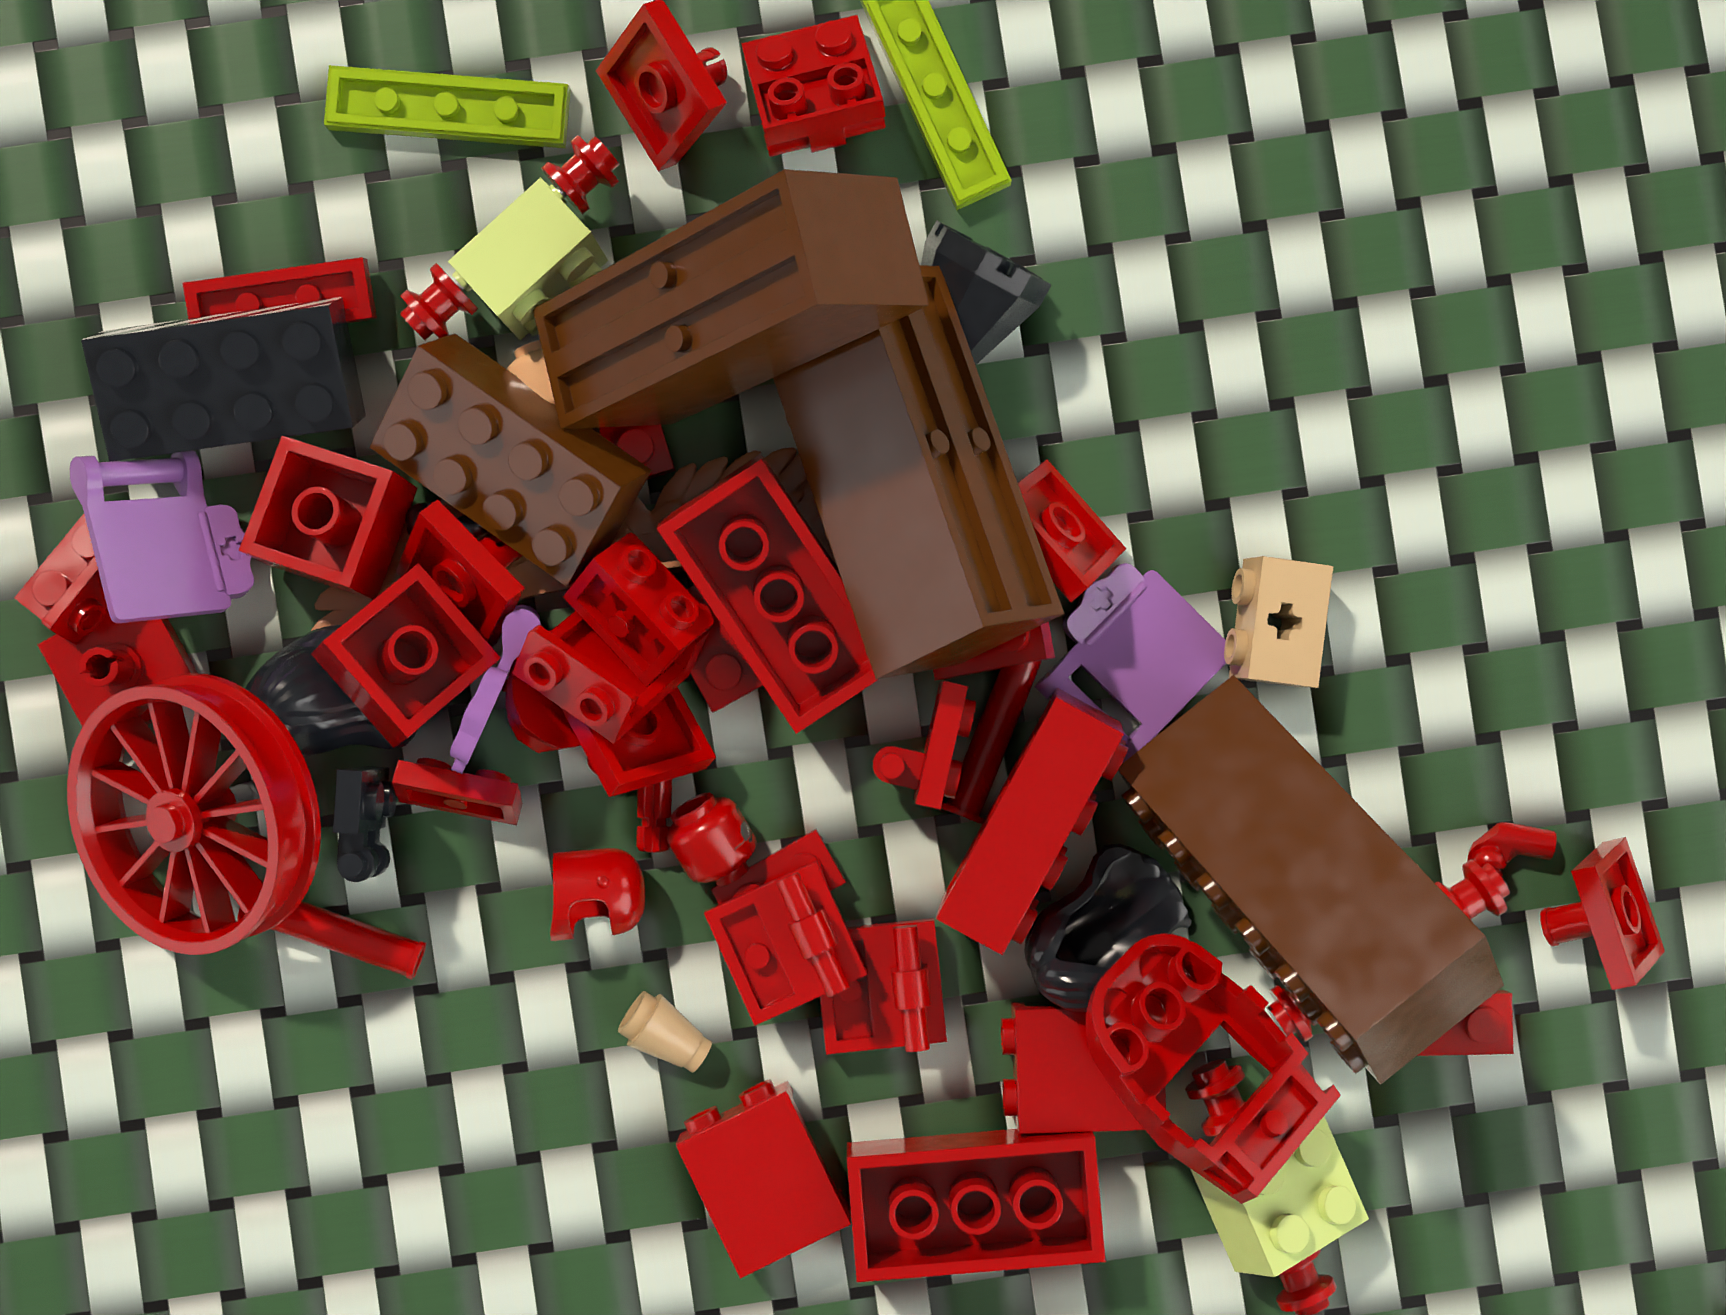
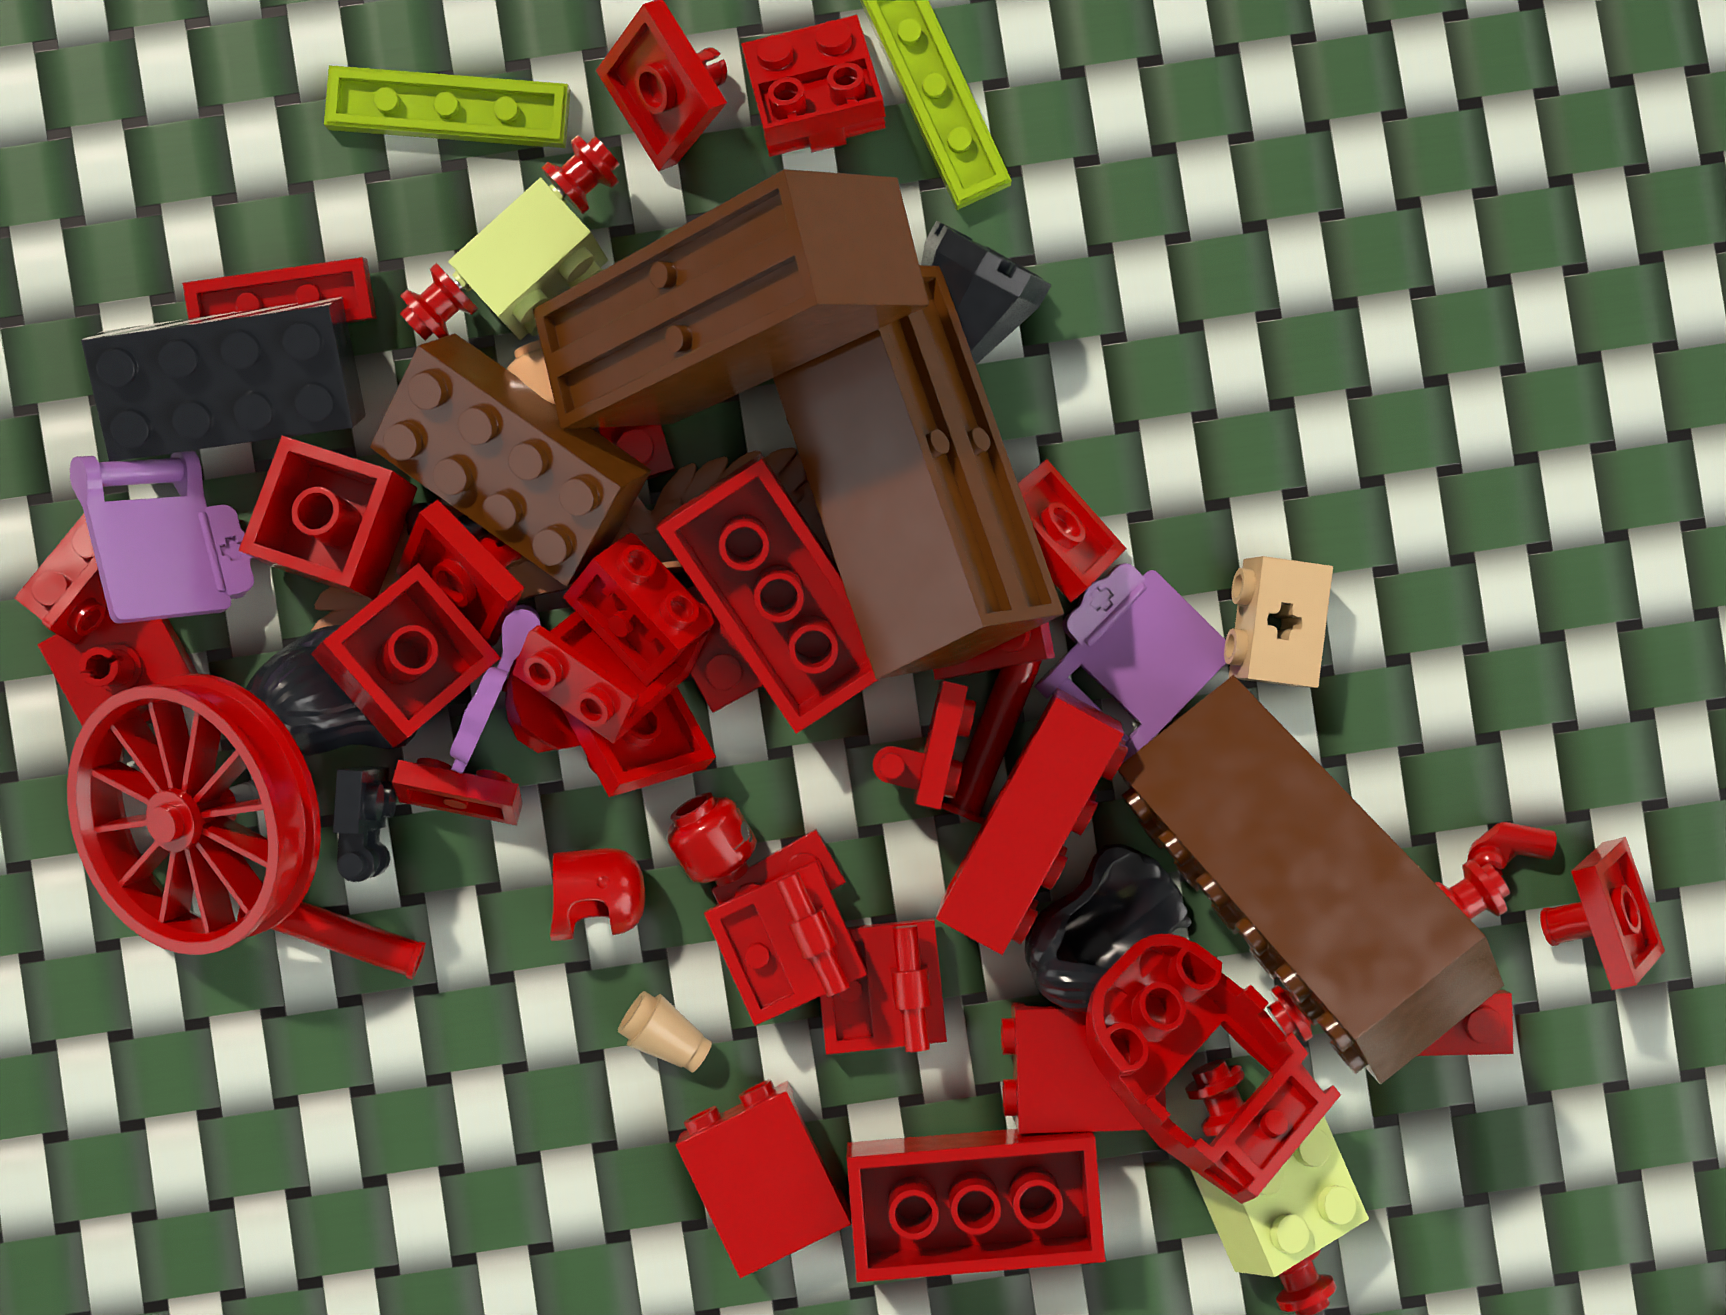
red axle [636,779,672,853] -> none

